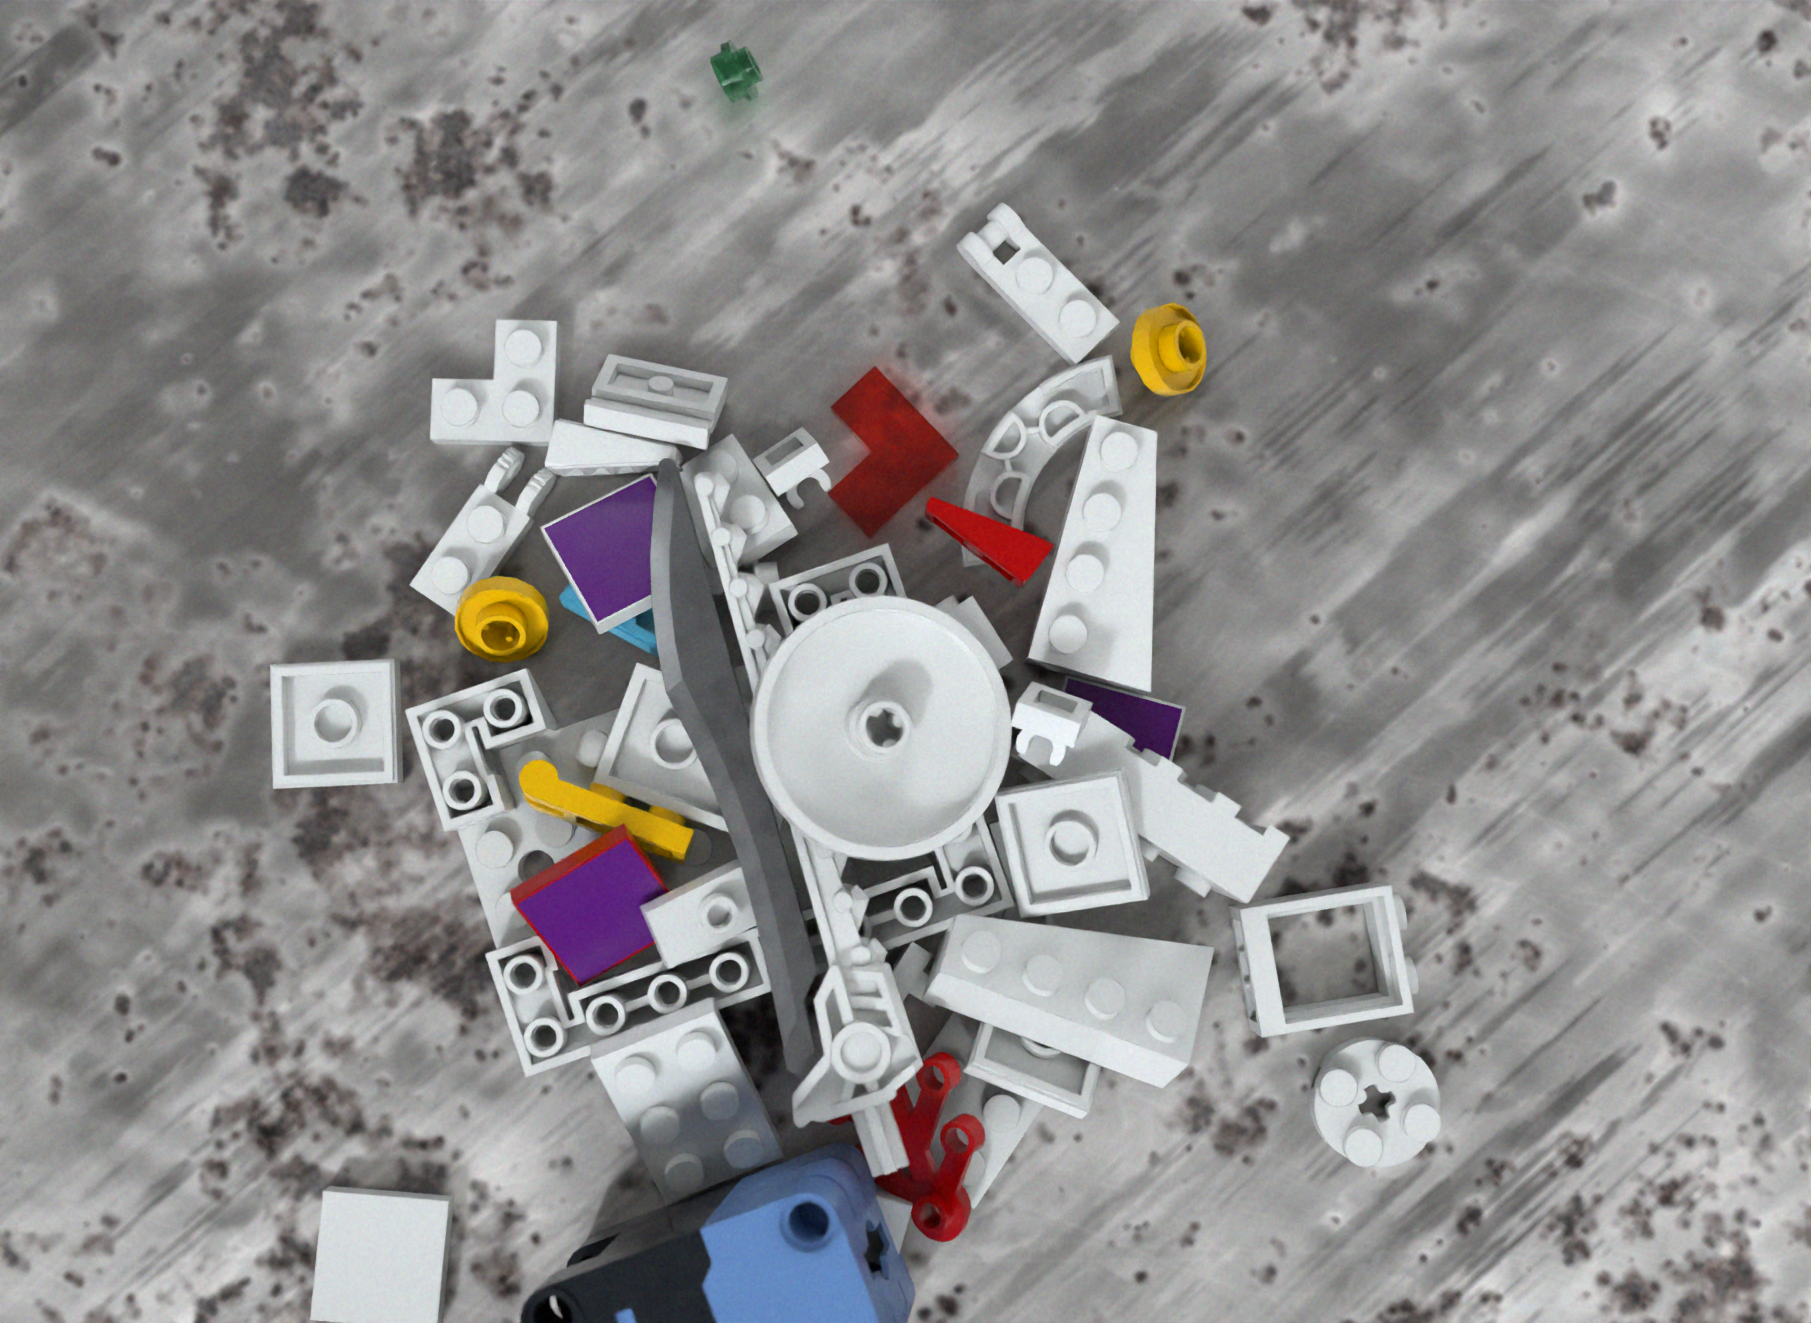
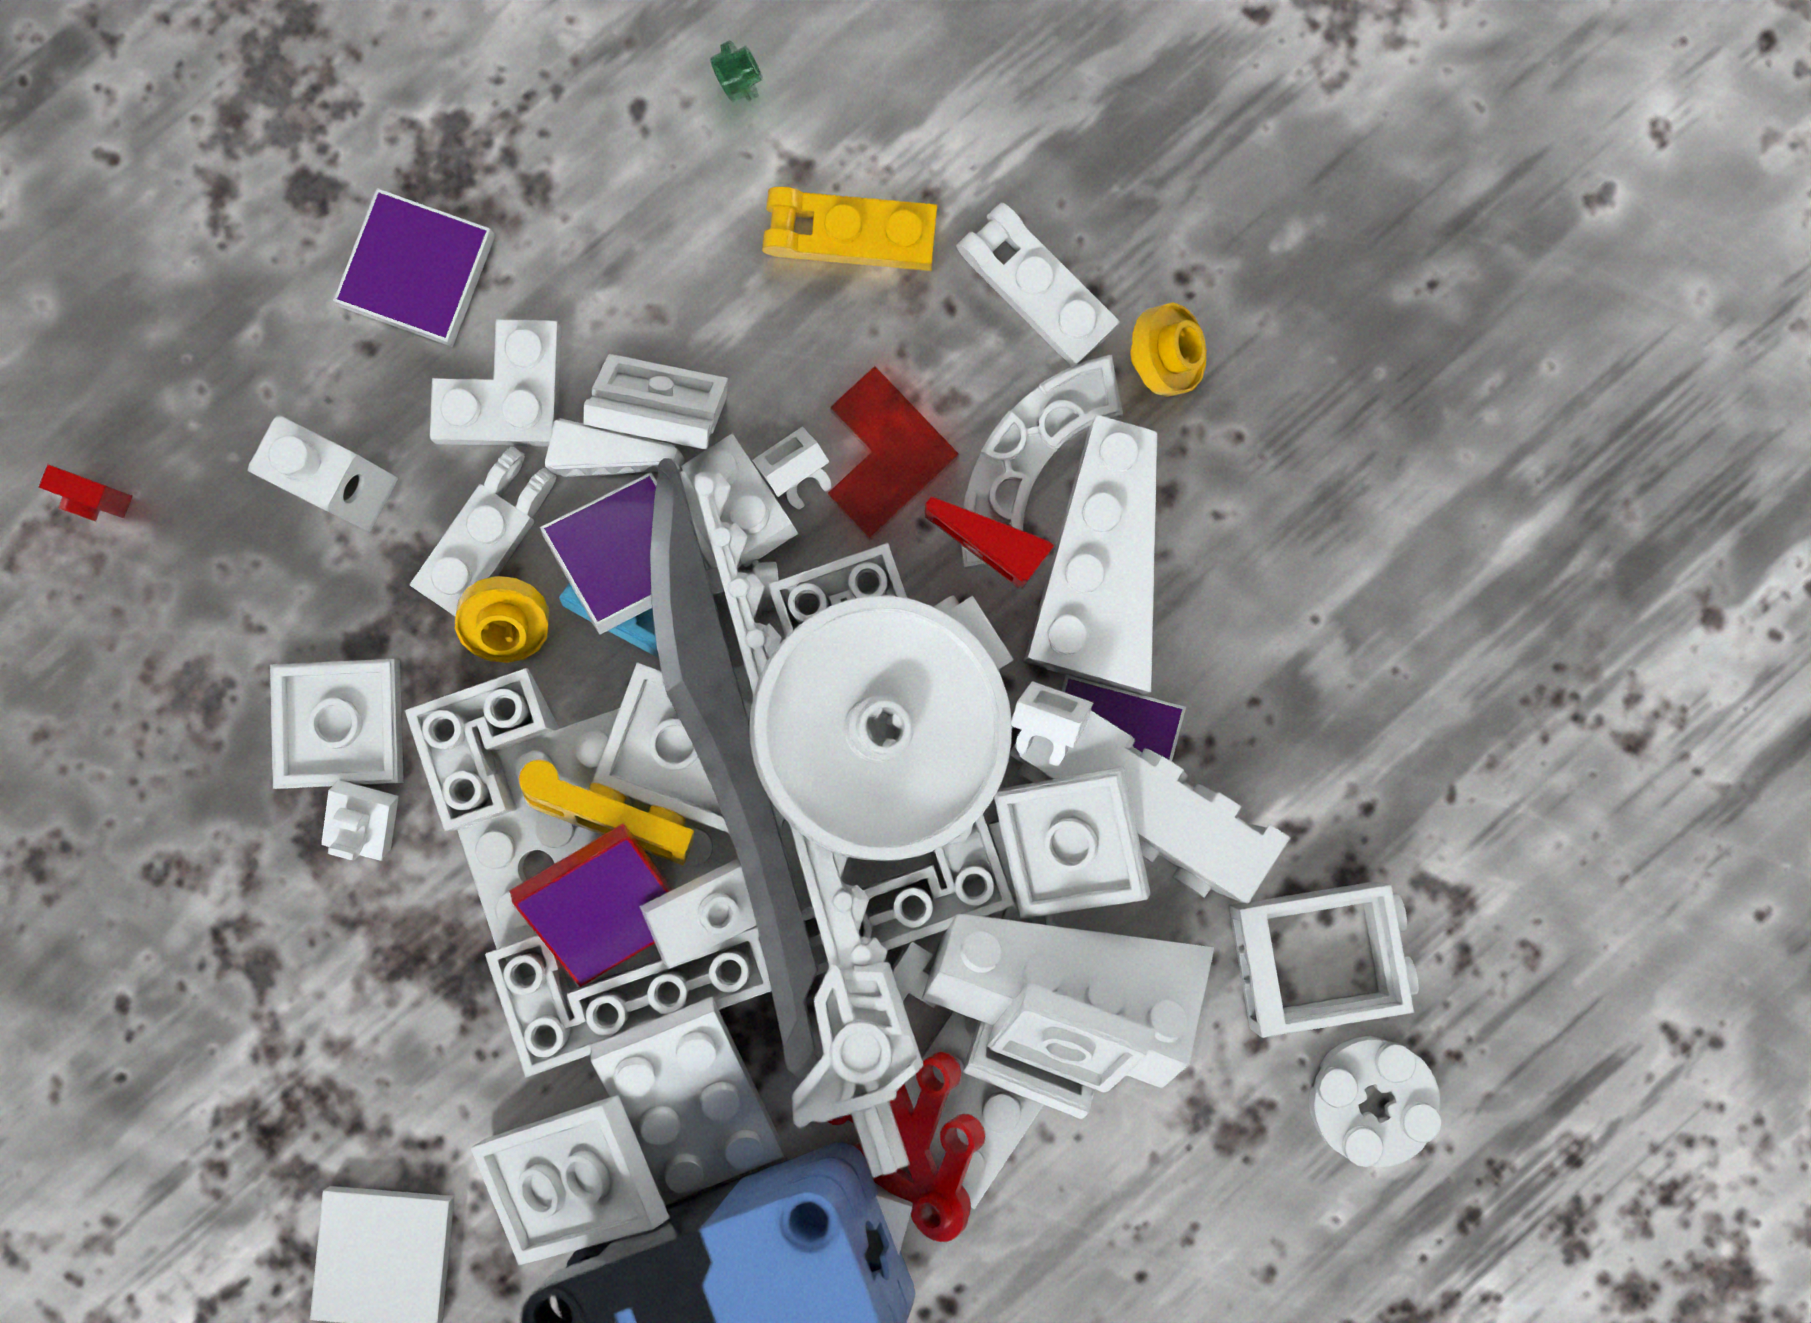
none -> red plate [38,464,133,522]
none -> white torso [247,415,399,532]
none -> white tile [321,780,399,861]
none -> dark purple tile [333,189,496,347]
none -> white plate [470,1095,669,1265]
none -> yellow plate [762,186,937,271]
none -> white tile [987,982,1156,1093]

